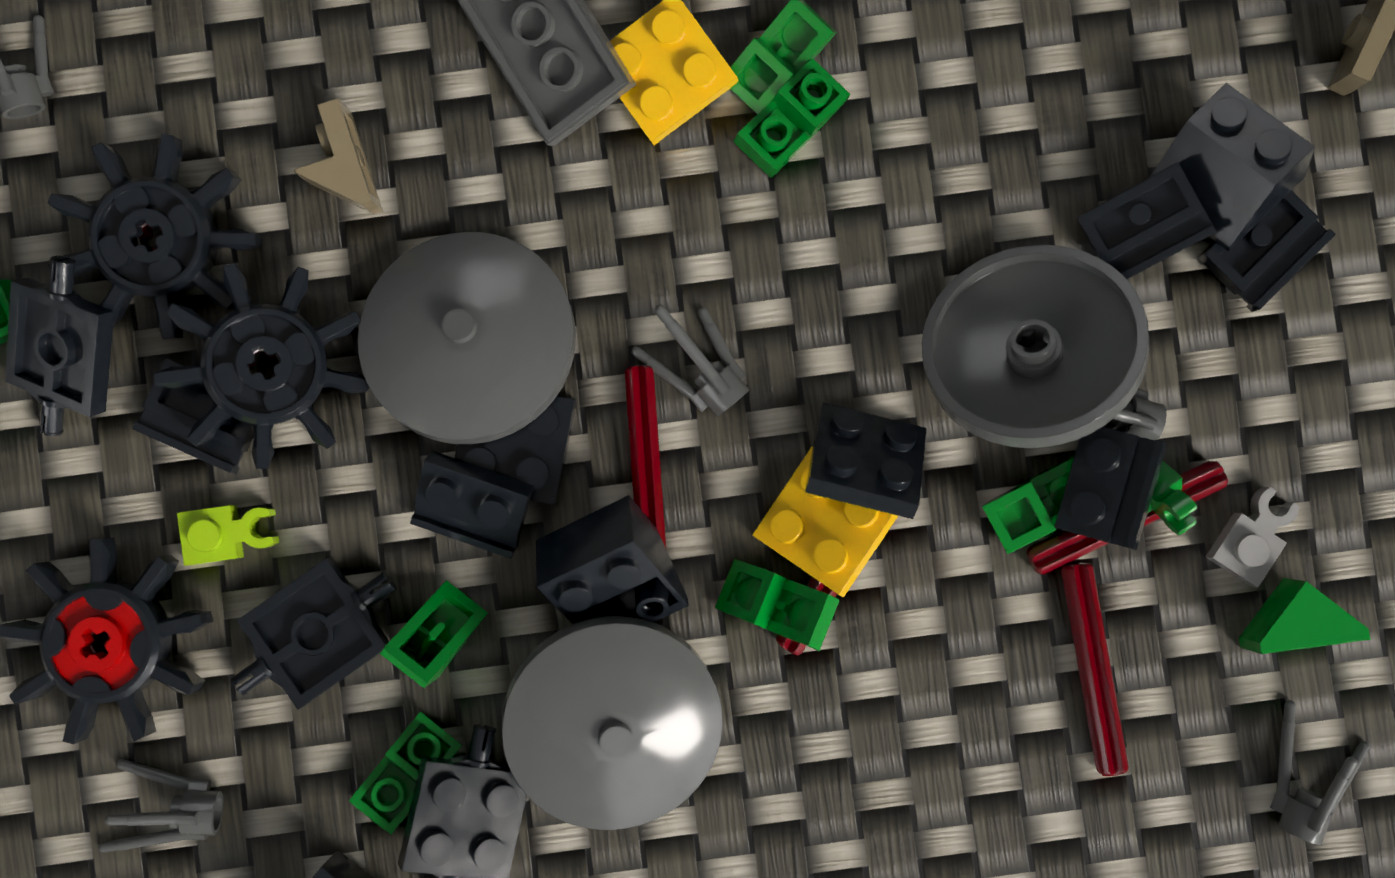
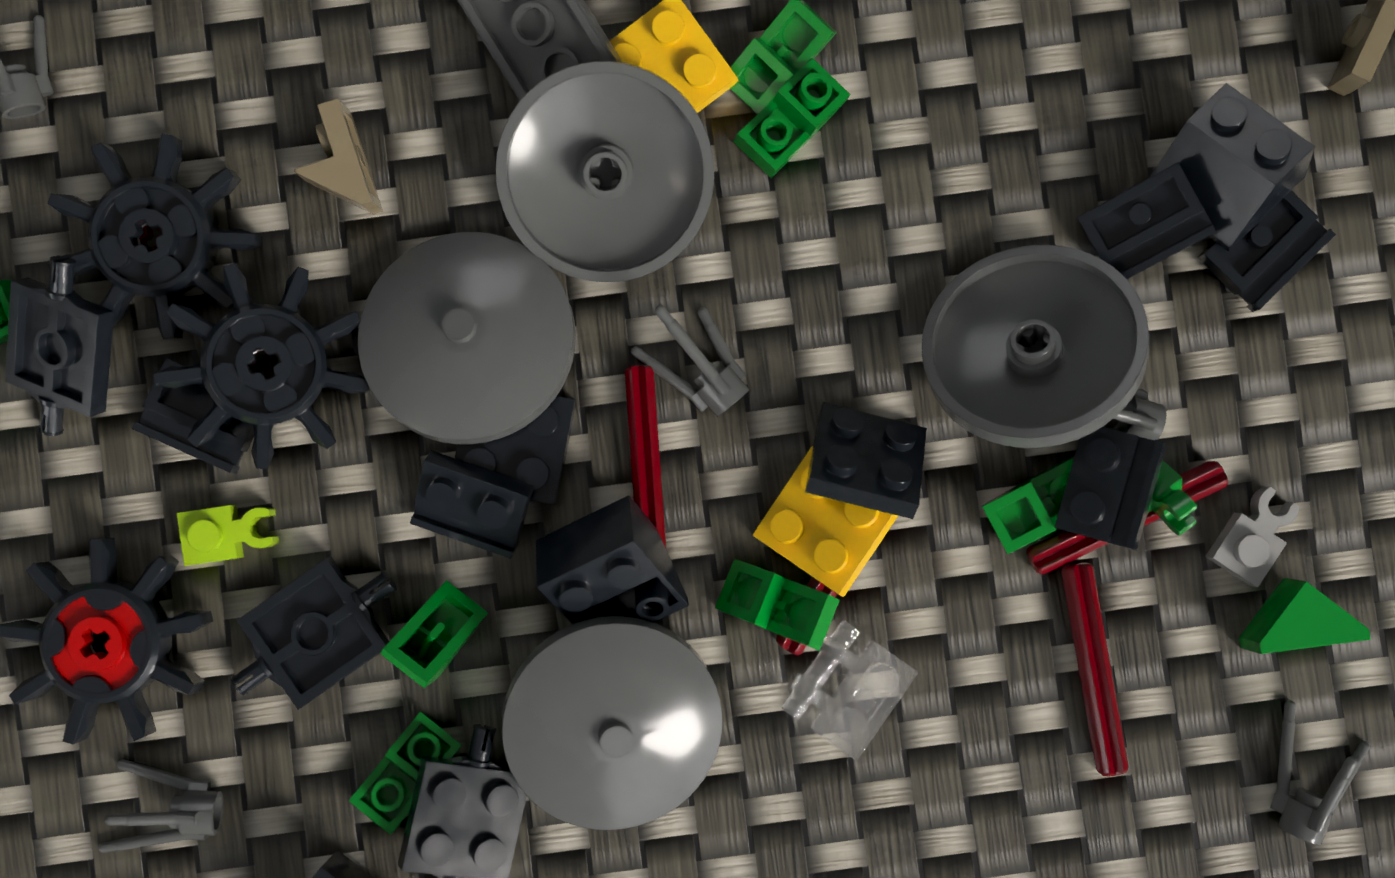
none -> dark grey dish [496,61,714,282]
none -> clear plate [781,619,919,761]

